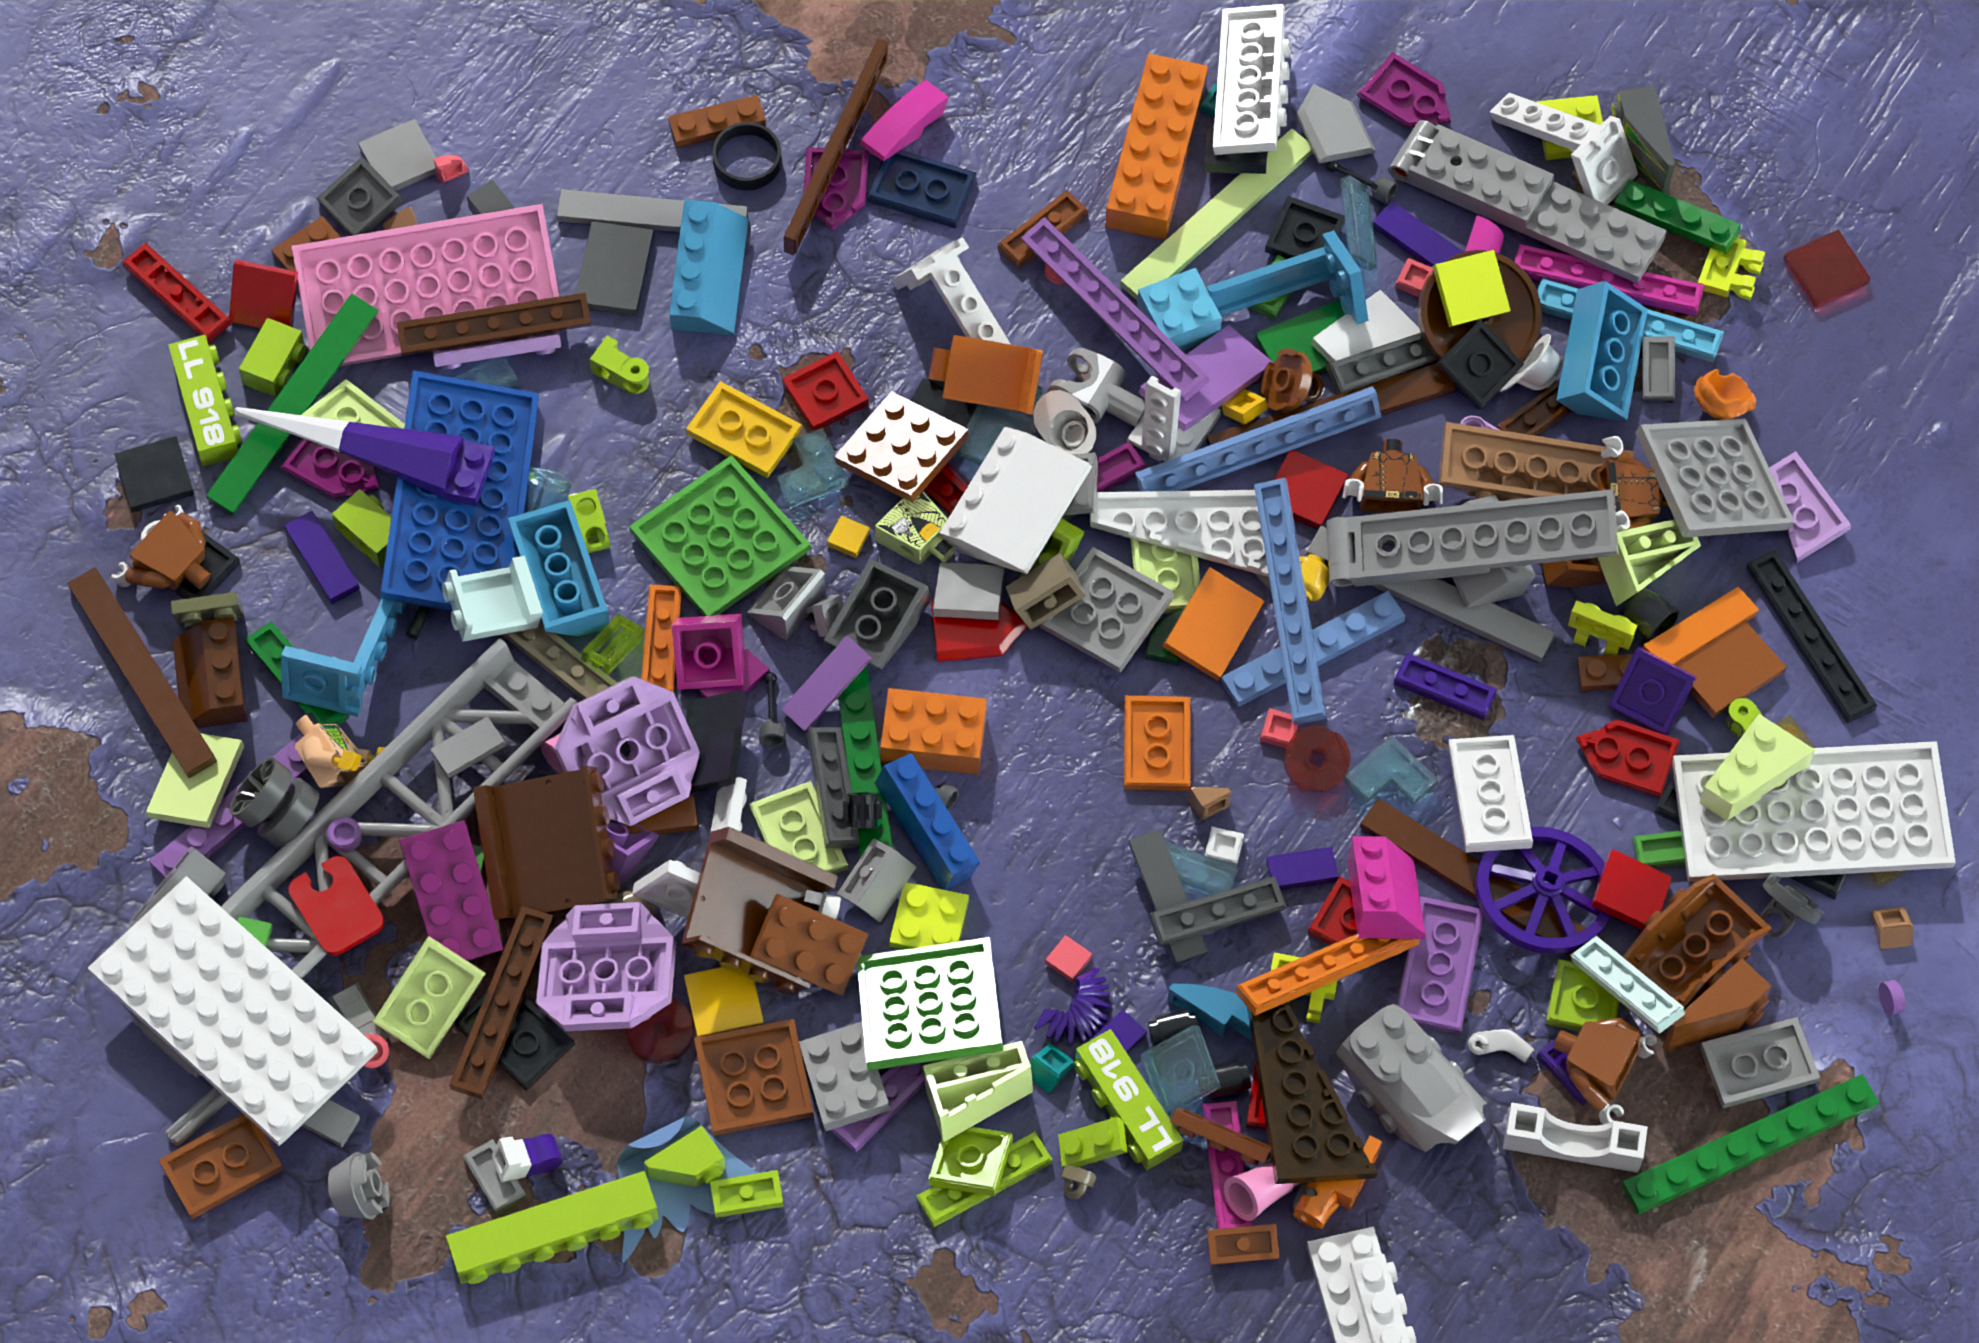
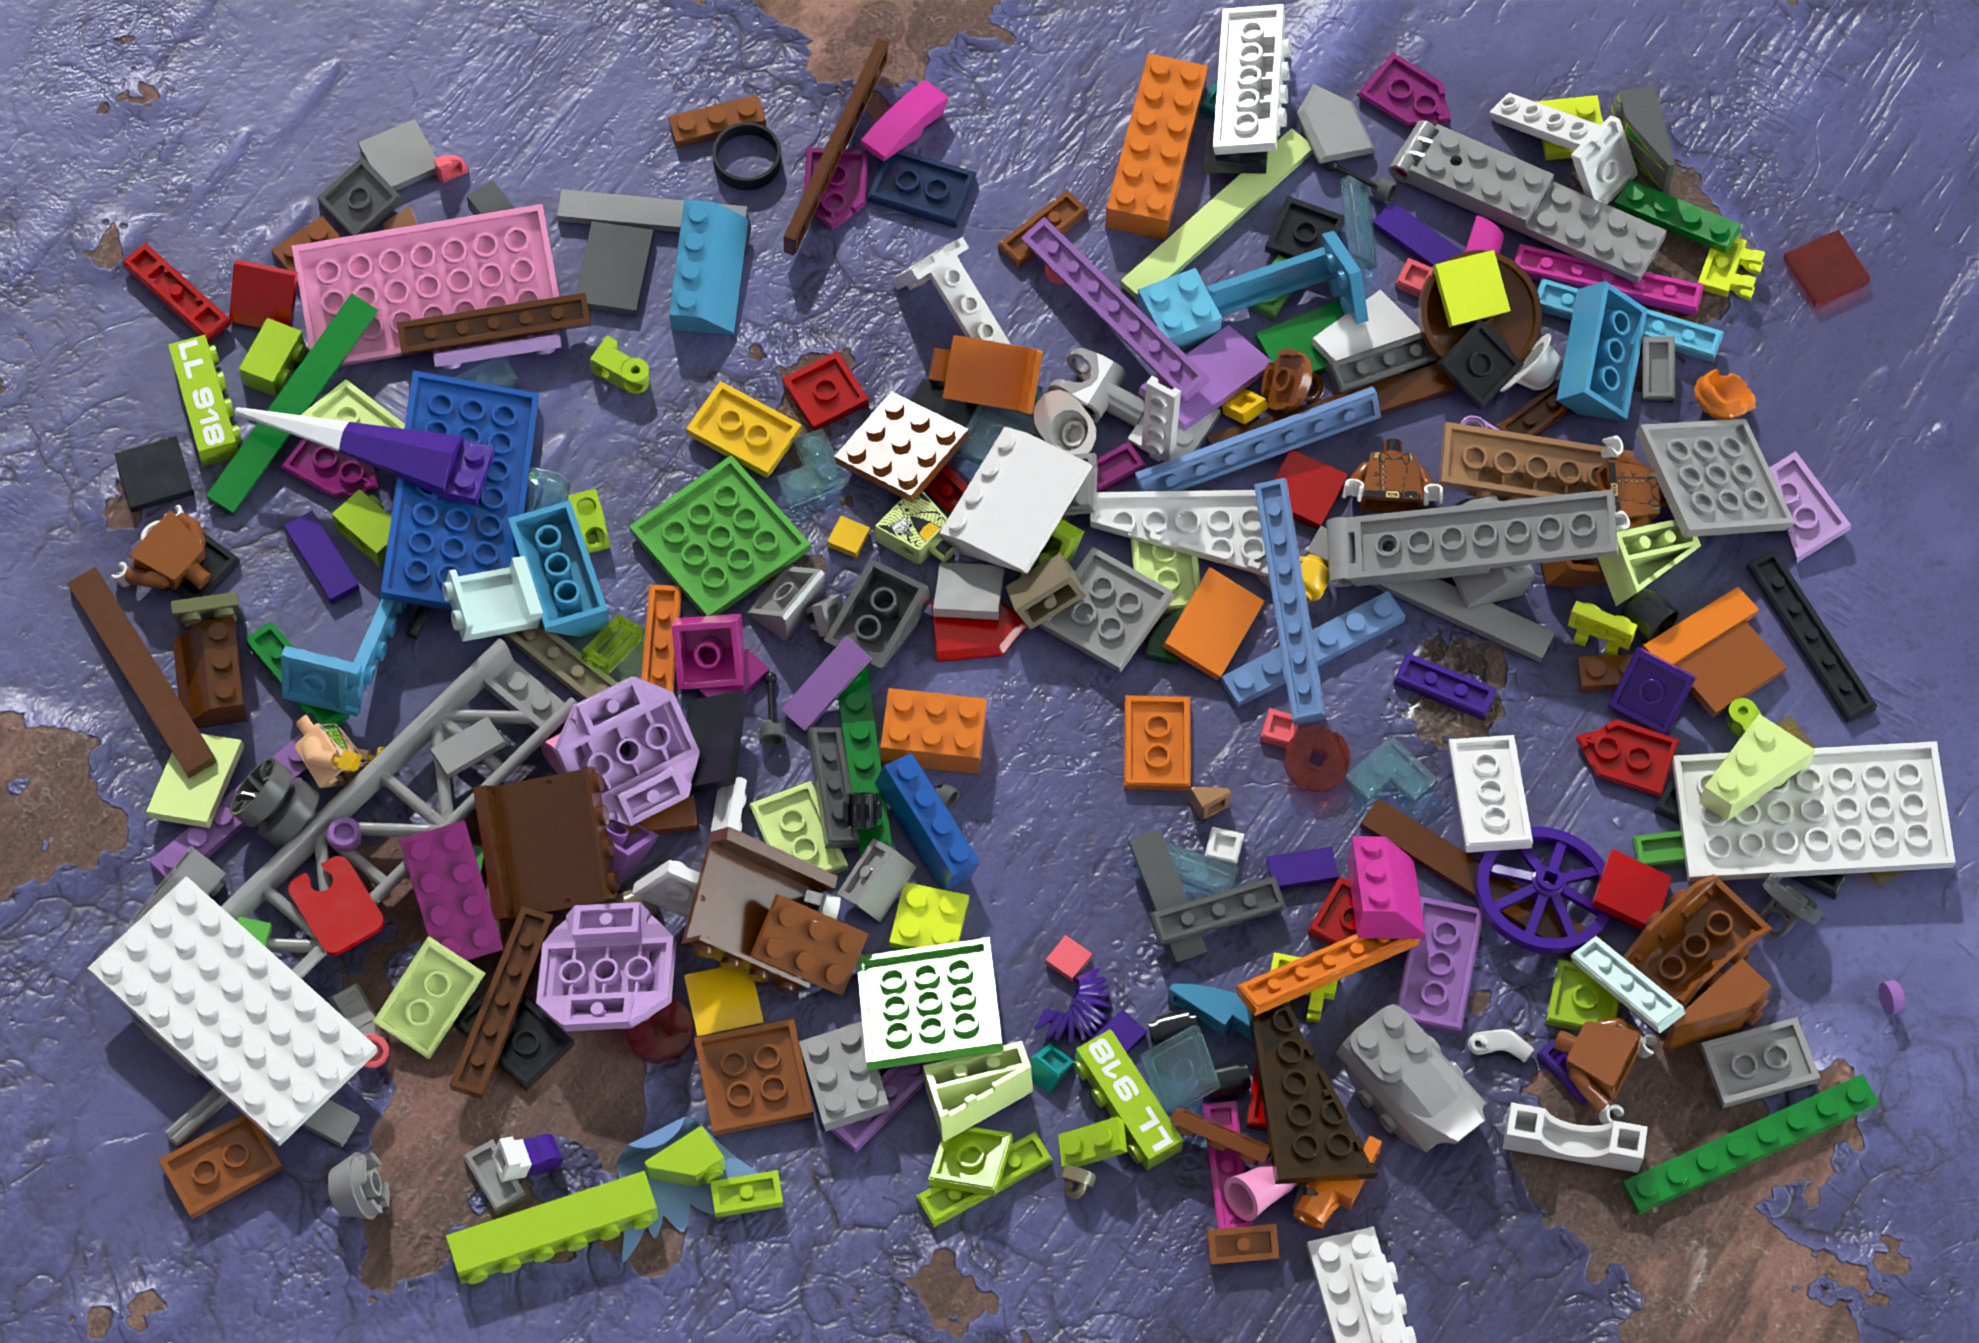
medium nougat slope [1871,907,1913,949] -> none

